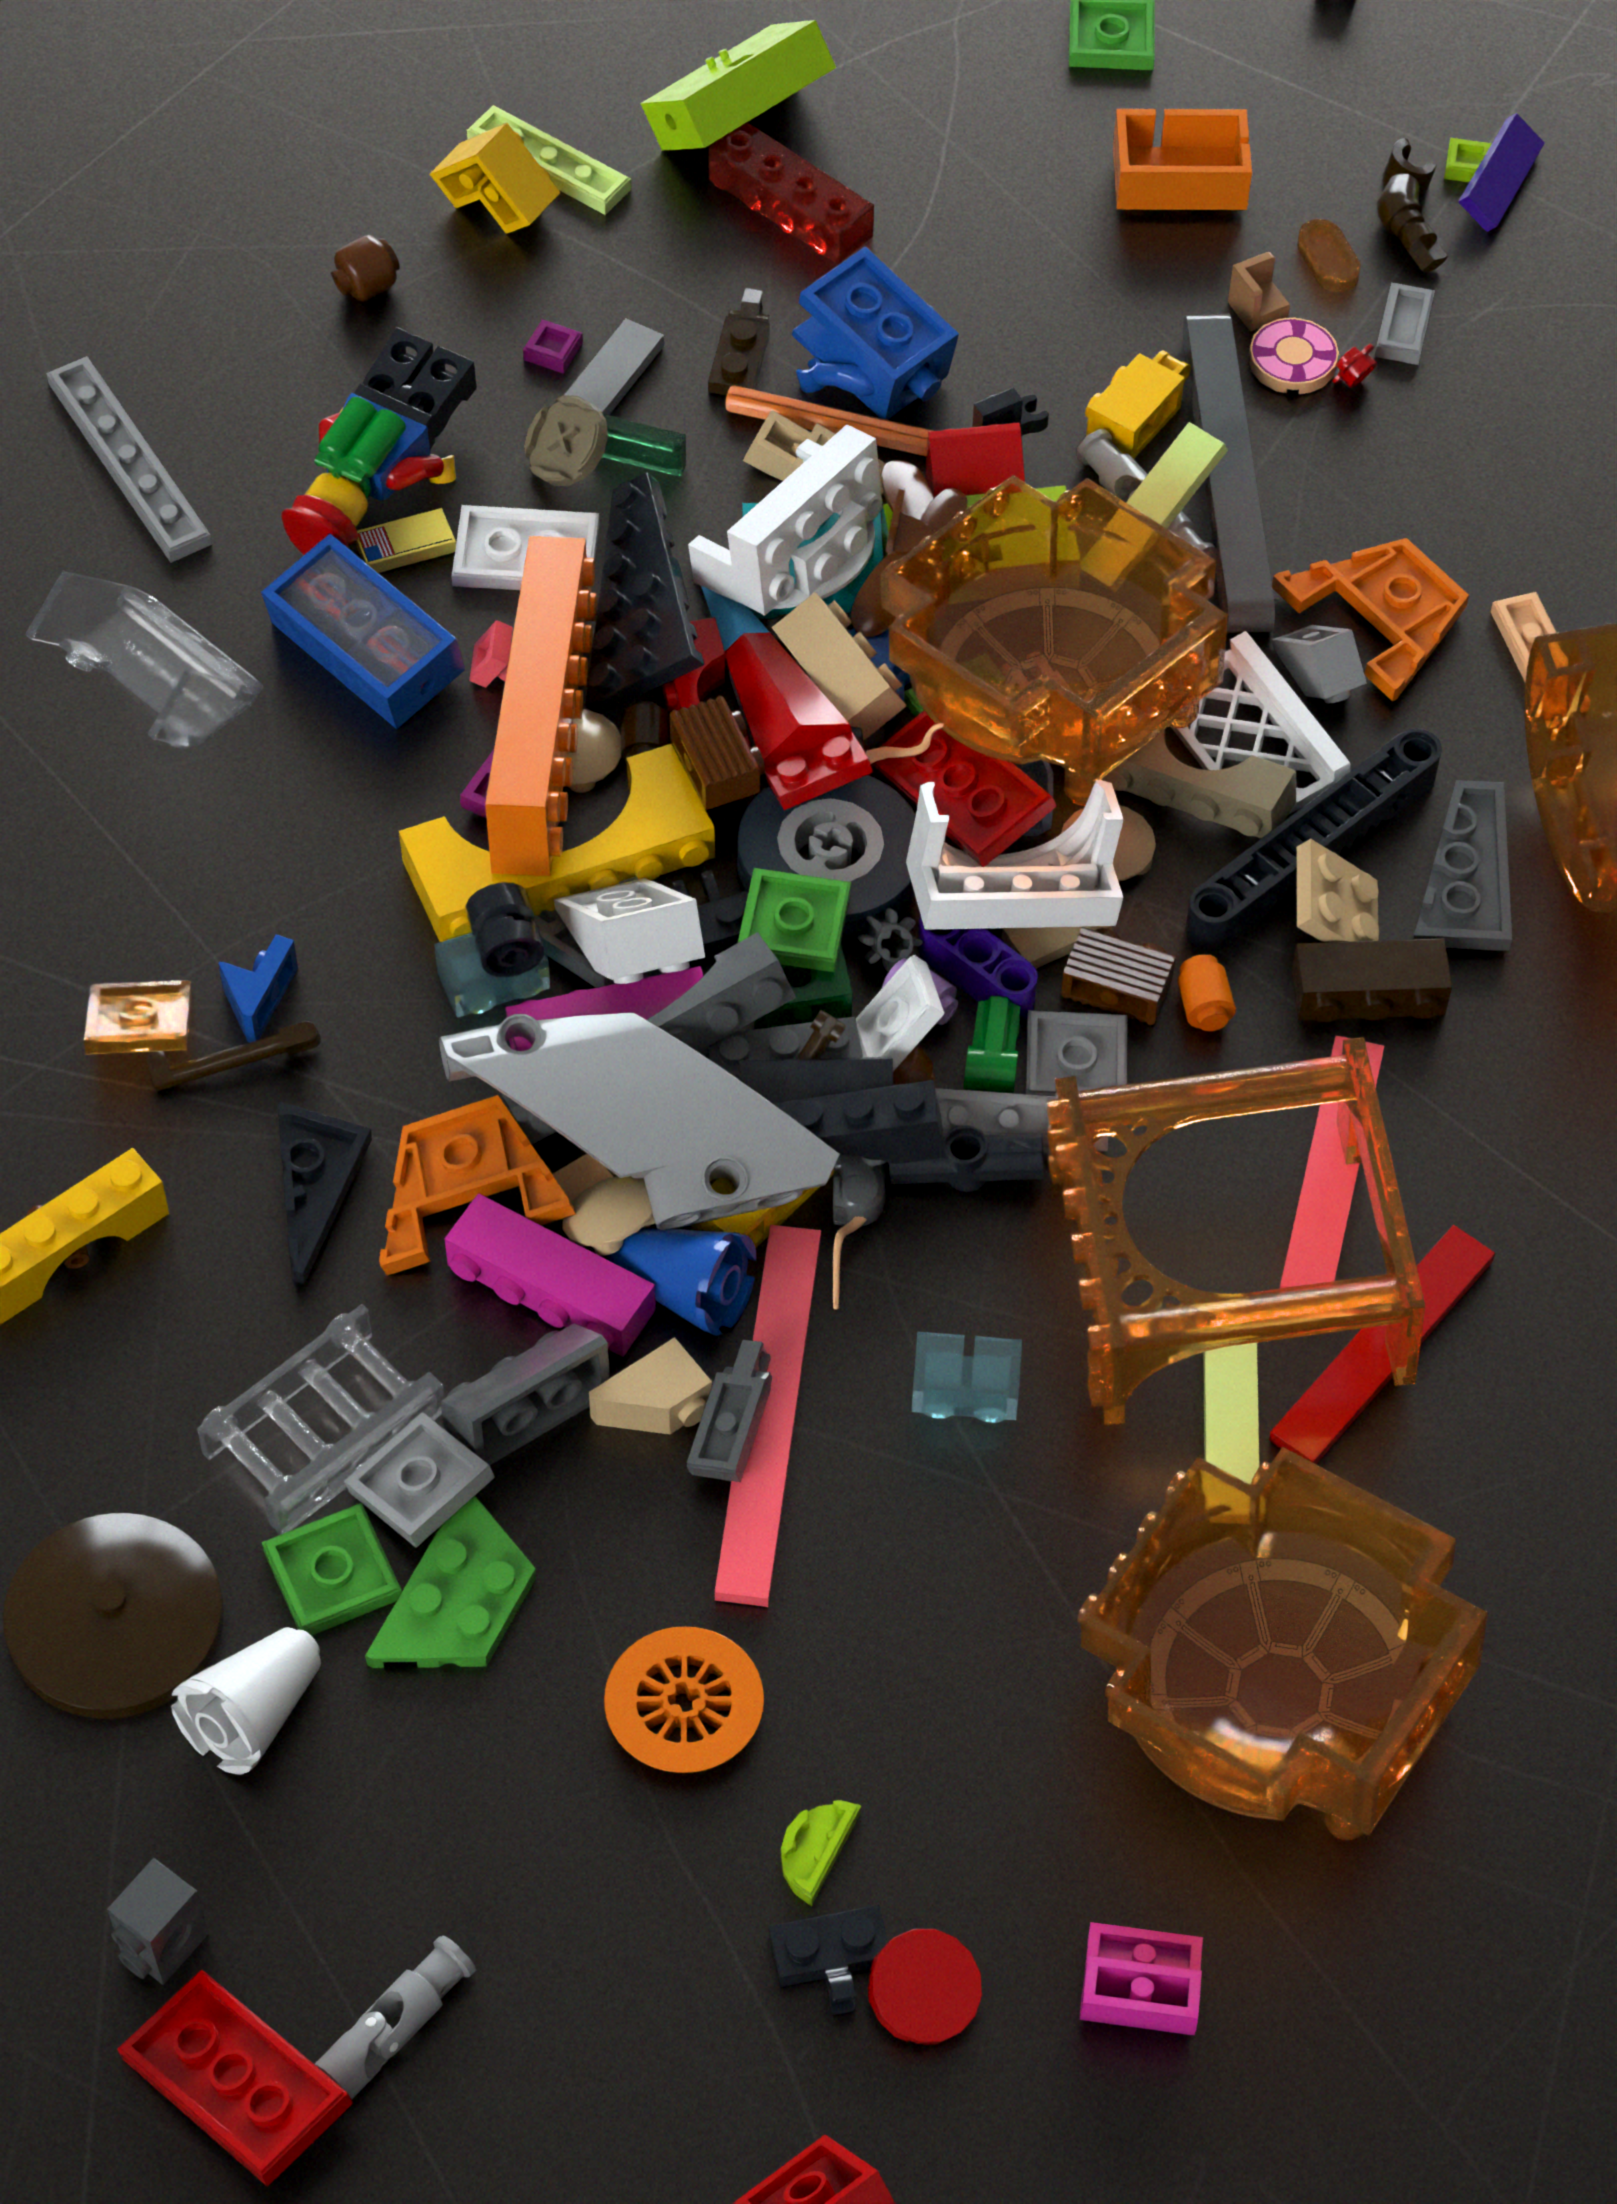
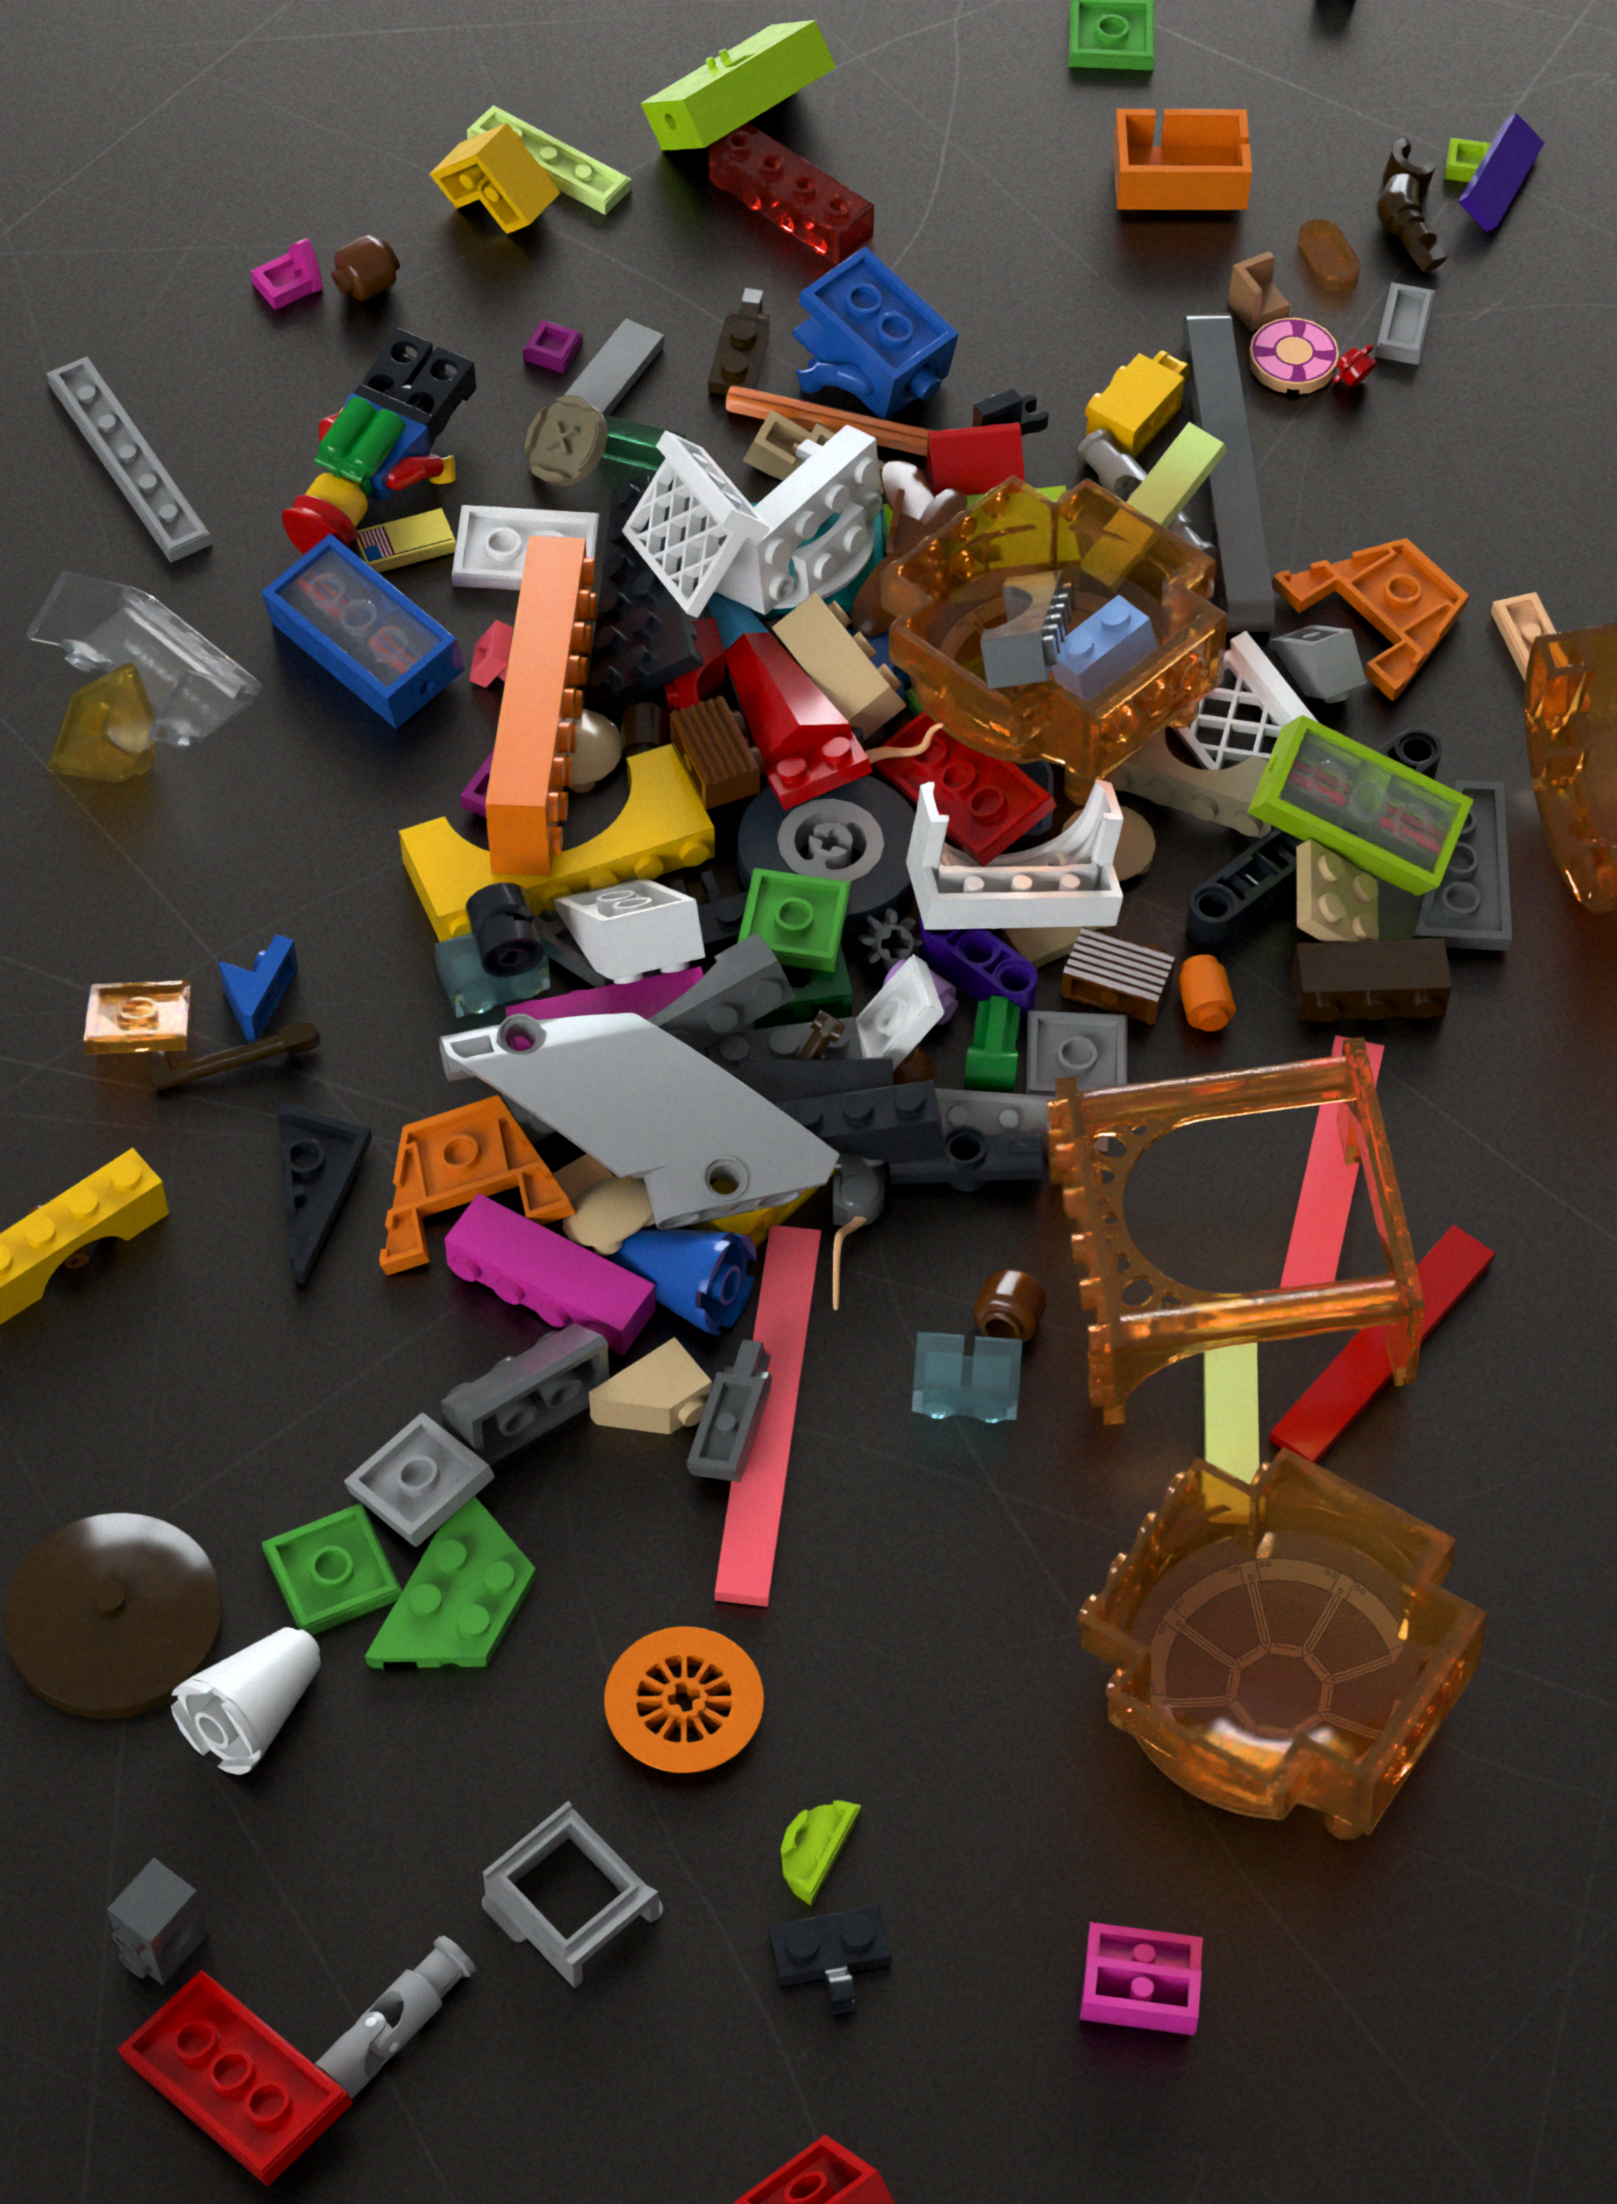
clear fence [197,1304,445,1535] -> none
red tile [868,1929,982,2045] -> none
none -> clear yellow slope [46,662,161,783]
none -> dark pink tile [251,238,323,310]
none -> light grey piece [482,1801,663,1989]
none -> white fence [622,430,770,618]
none -> reddish brown head [973,1269,1047,1346]
none -> dark grey arch [980,570,1076,689]
none -> light blue brick [1052,595,1160,712]
none -> brick [1247,715,1474,896]

